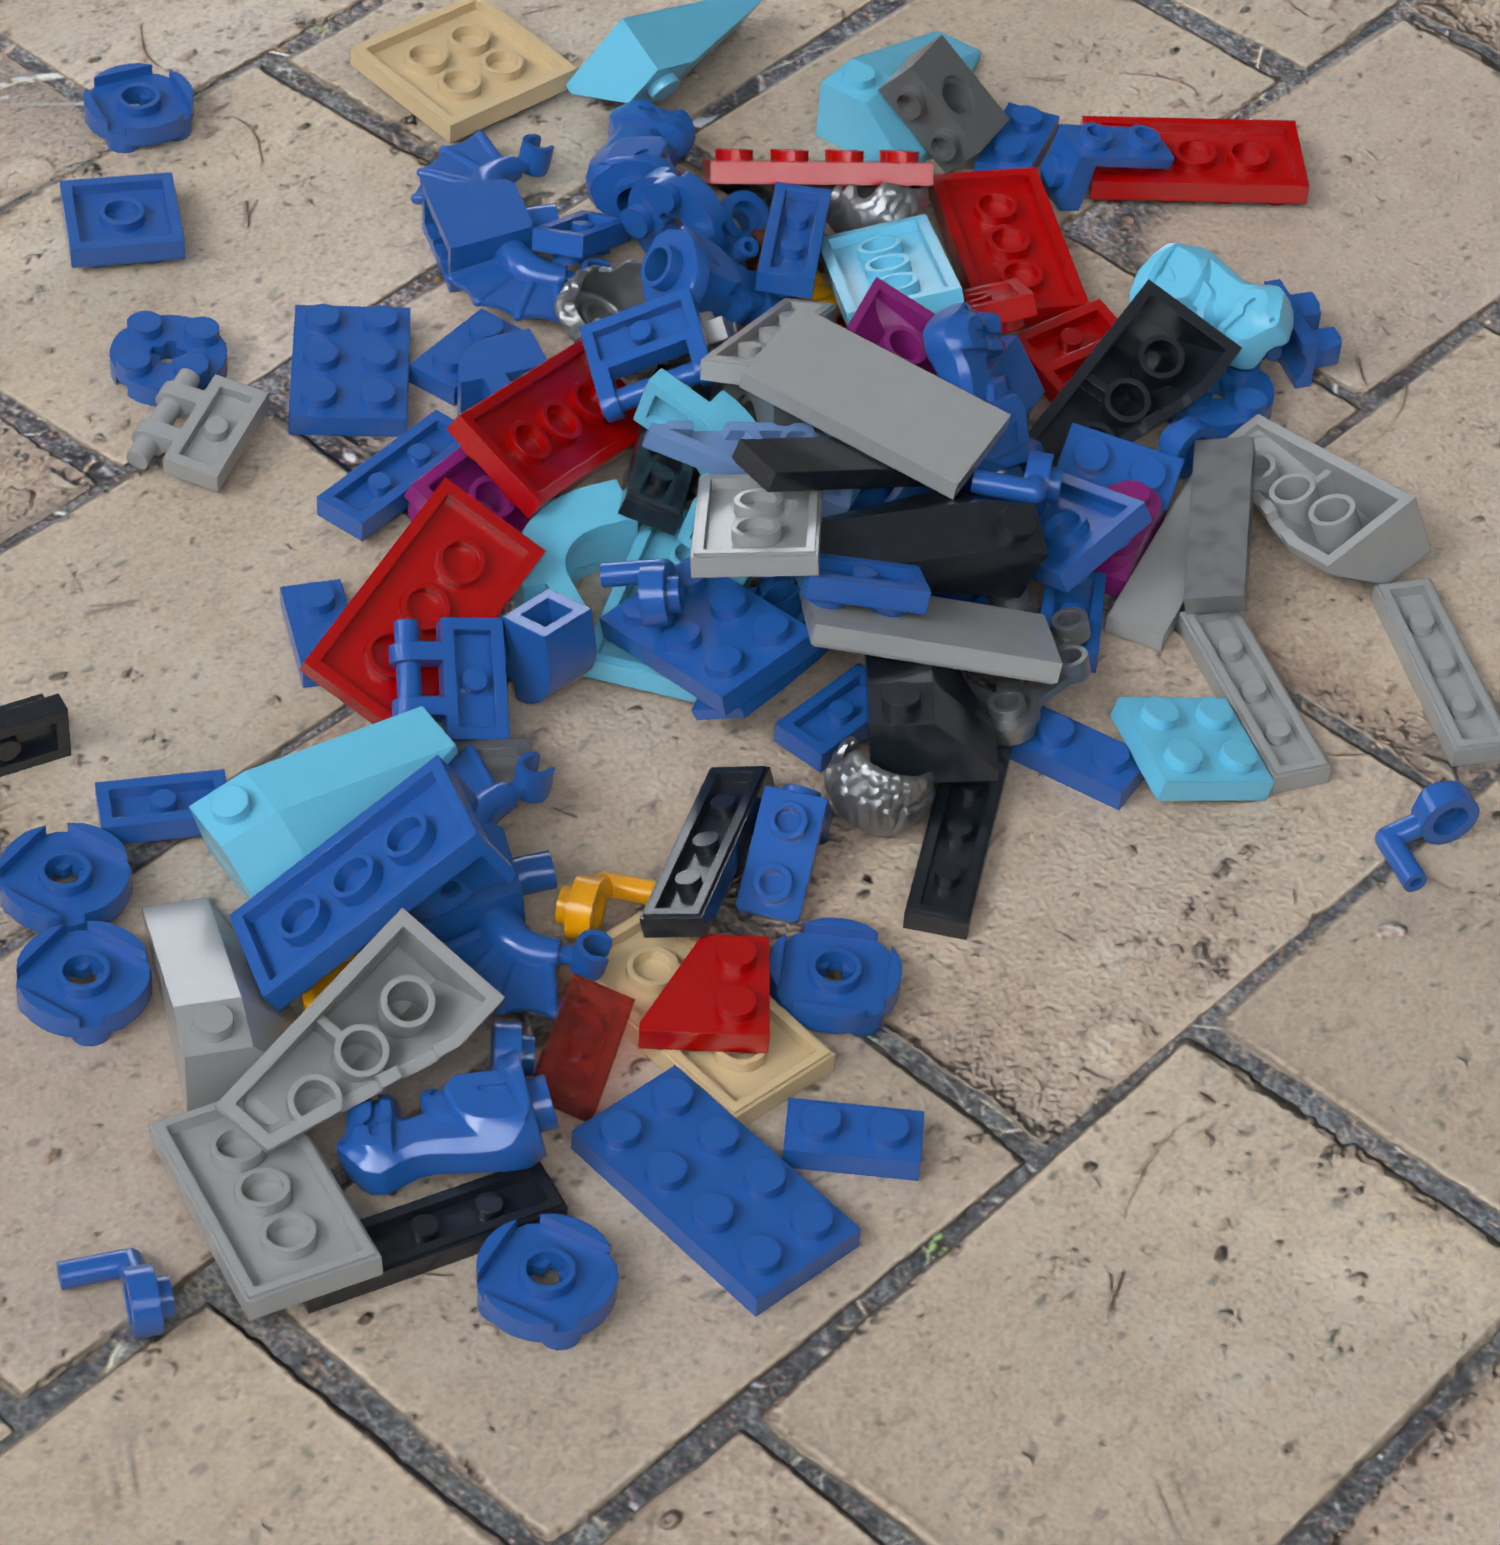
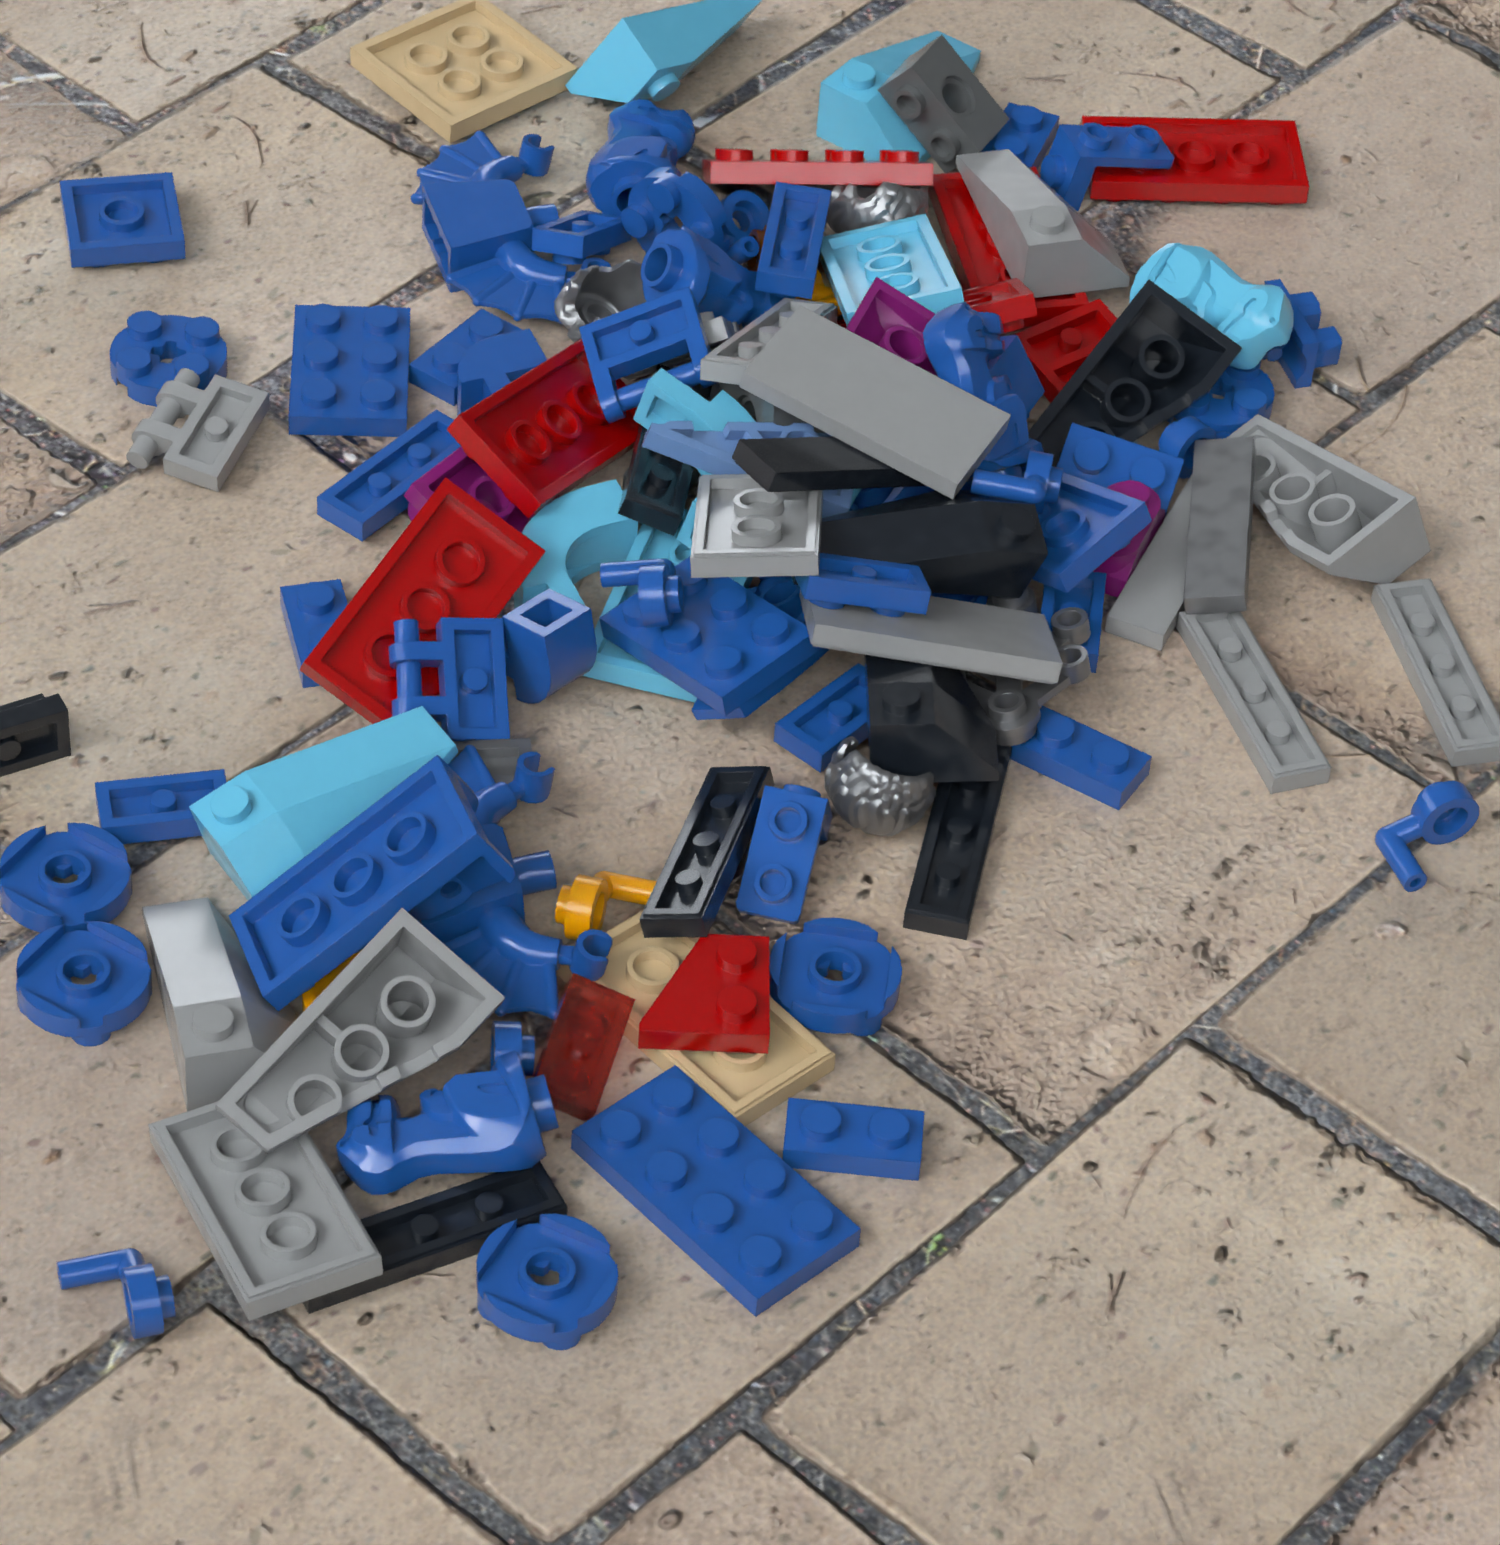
blue plate [83,63,194,154] -> none
medium azure plate [1110,696,1275,801] -> none
none -> light grey wedge [956,149,1130,298]

